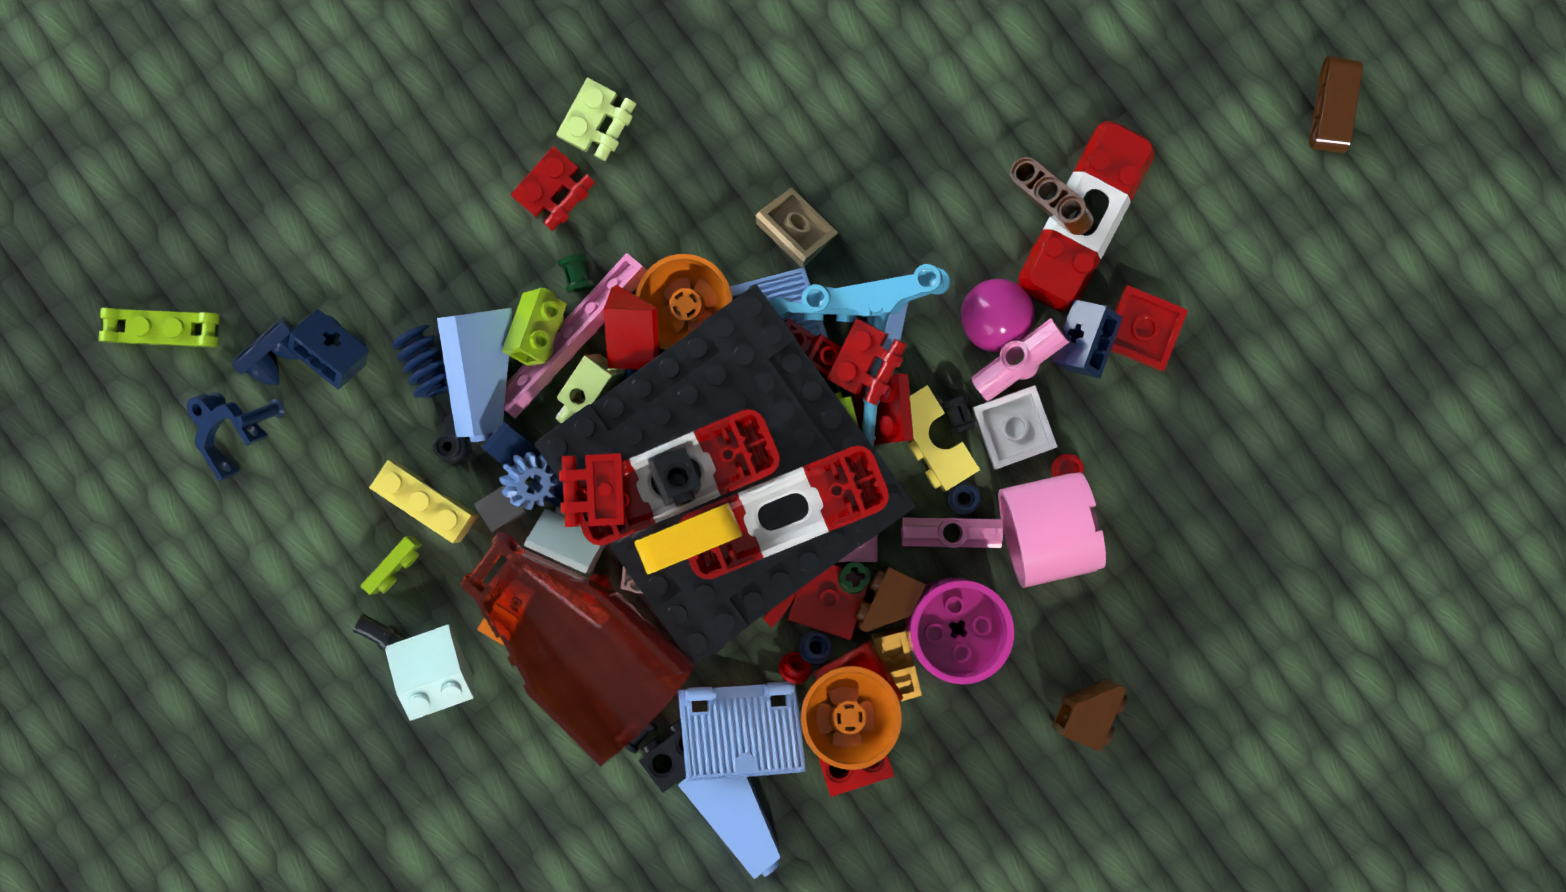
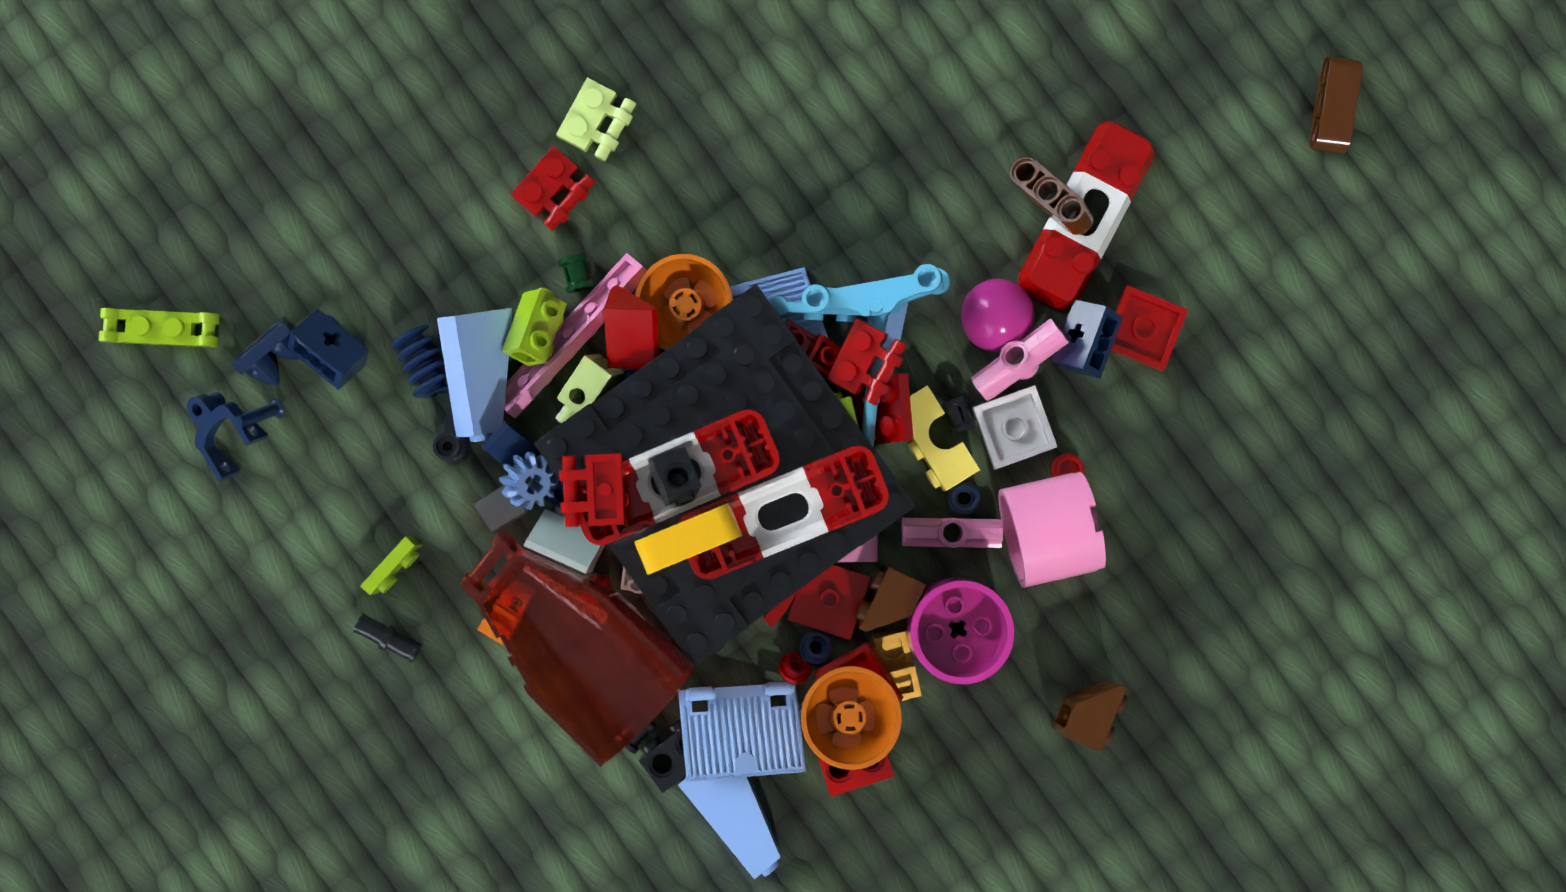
light yellow arch [369,460,478,543] -> none
light aqua slope [385,624,474,721] -> none
tan slope [756,187,838,268] -> none
dark green bush [838,562,870,595] -> none

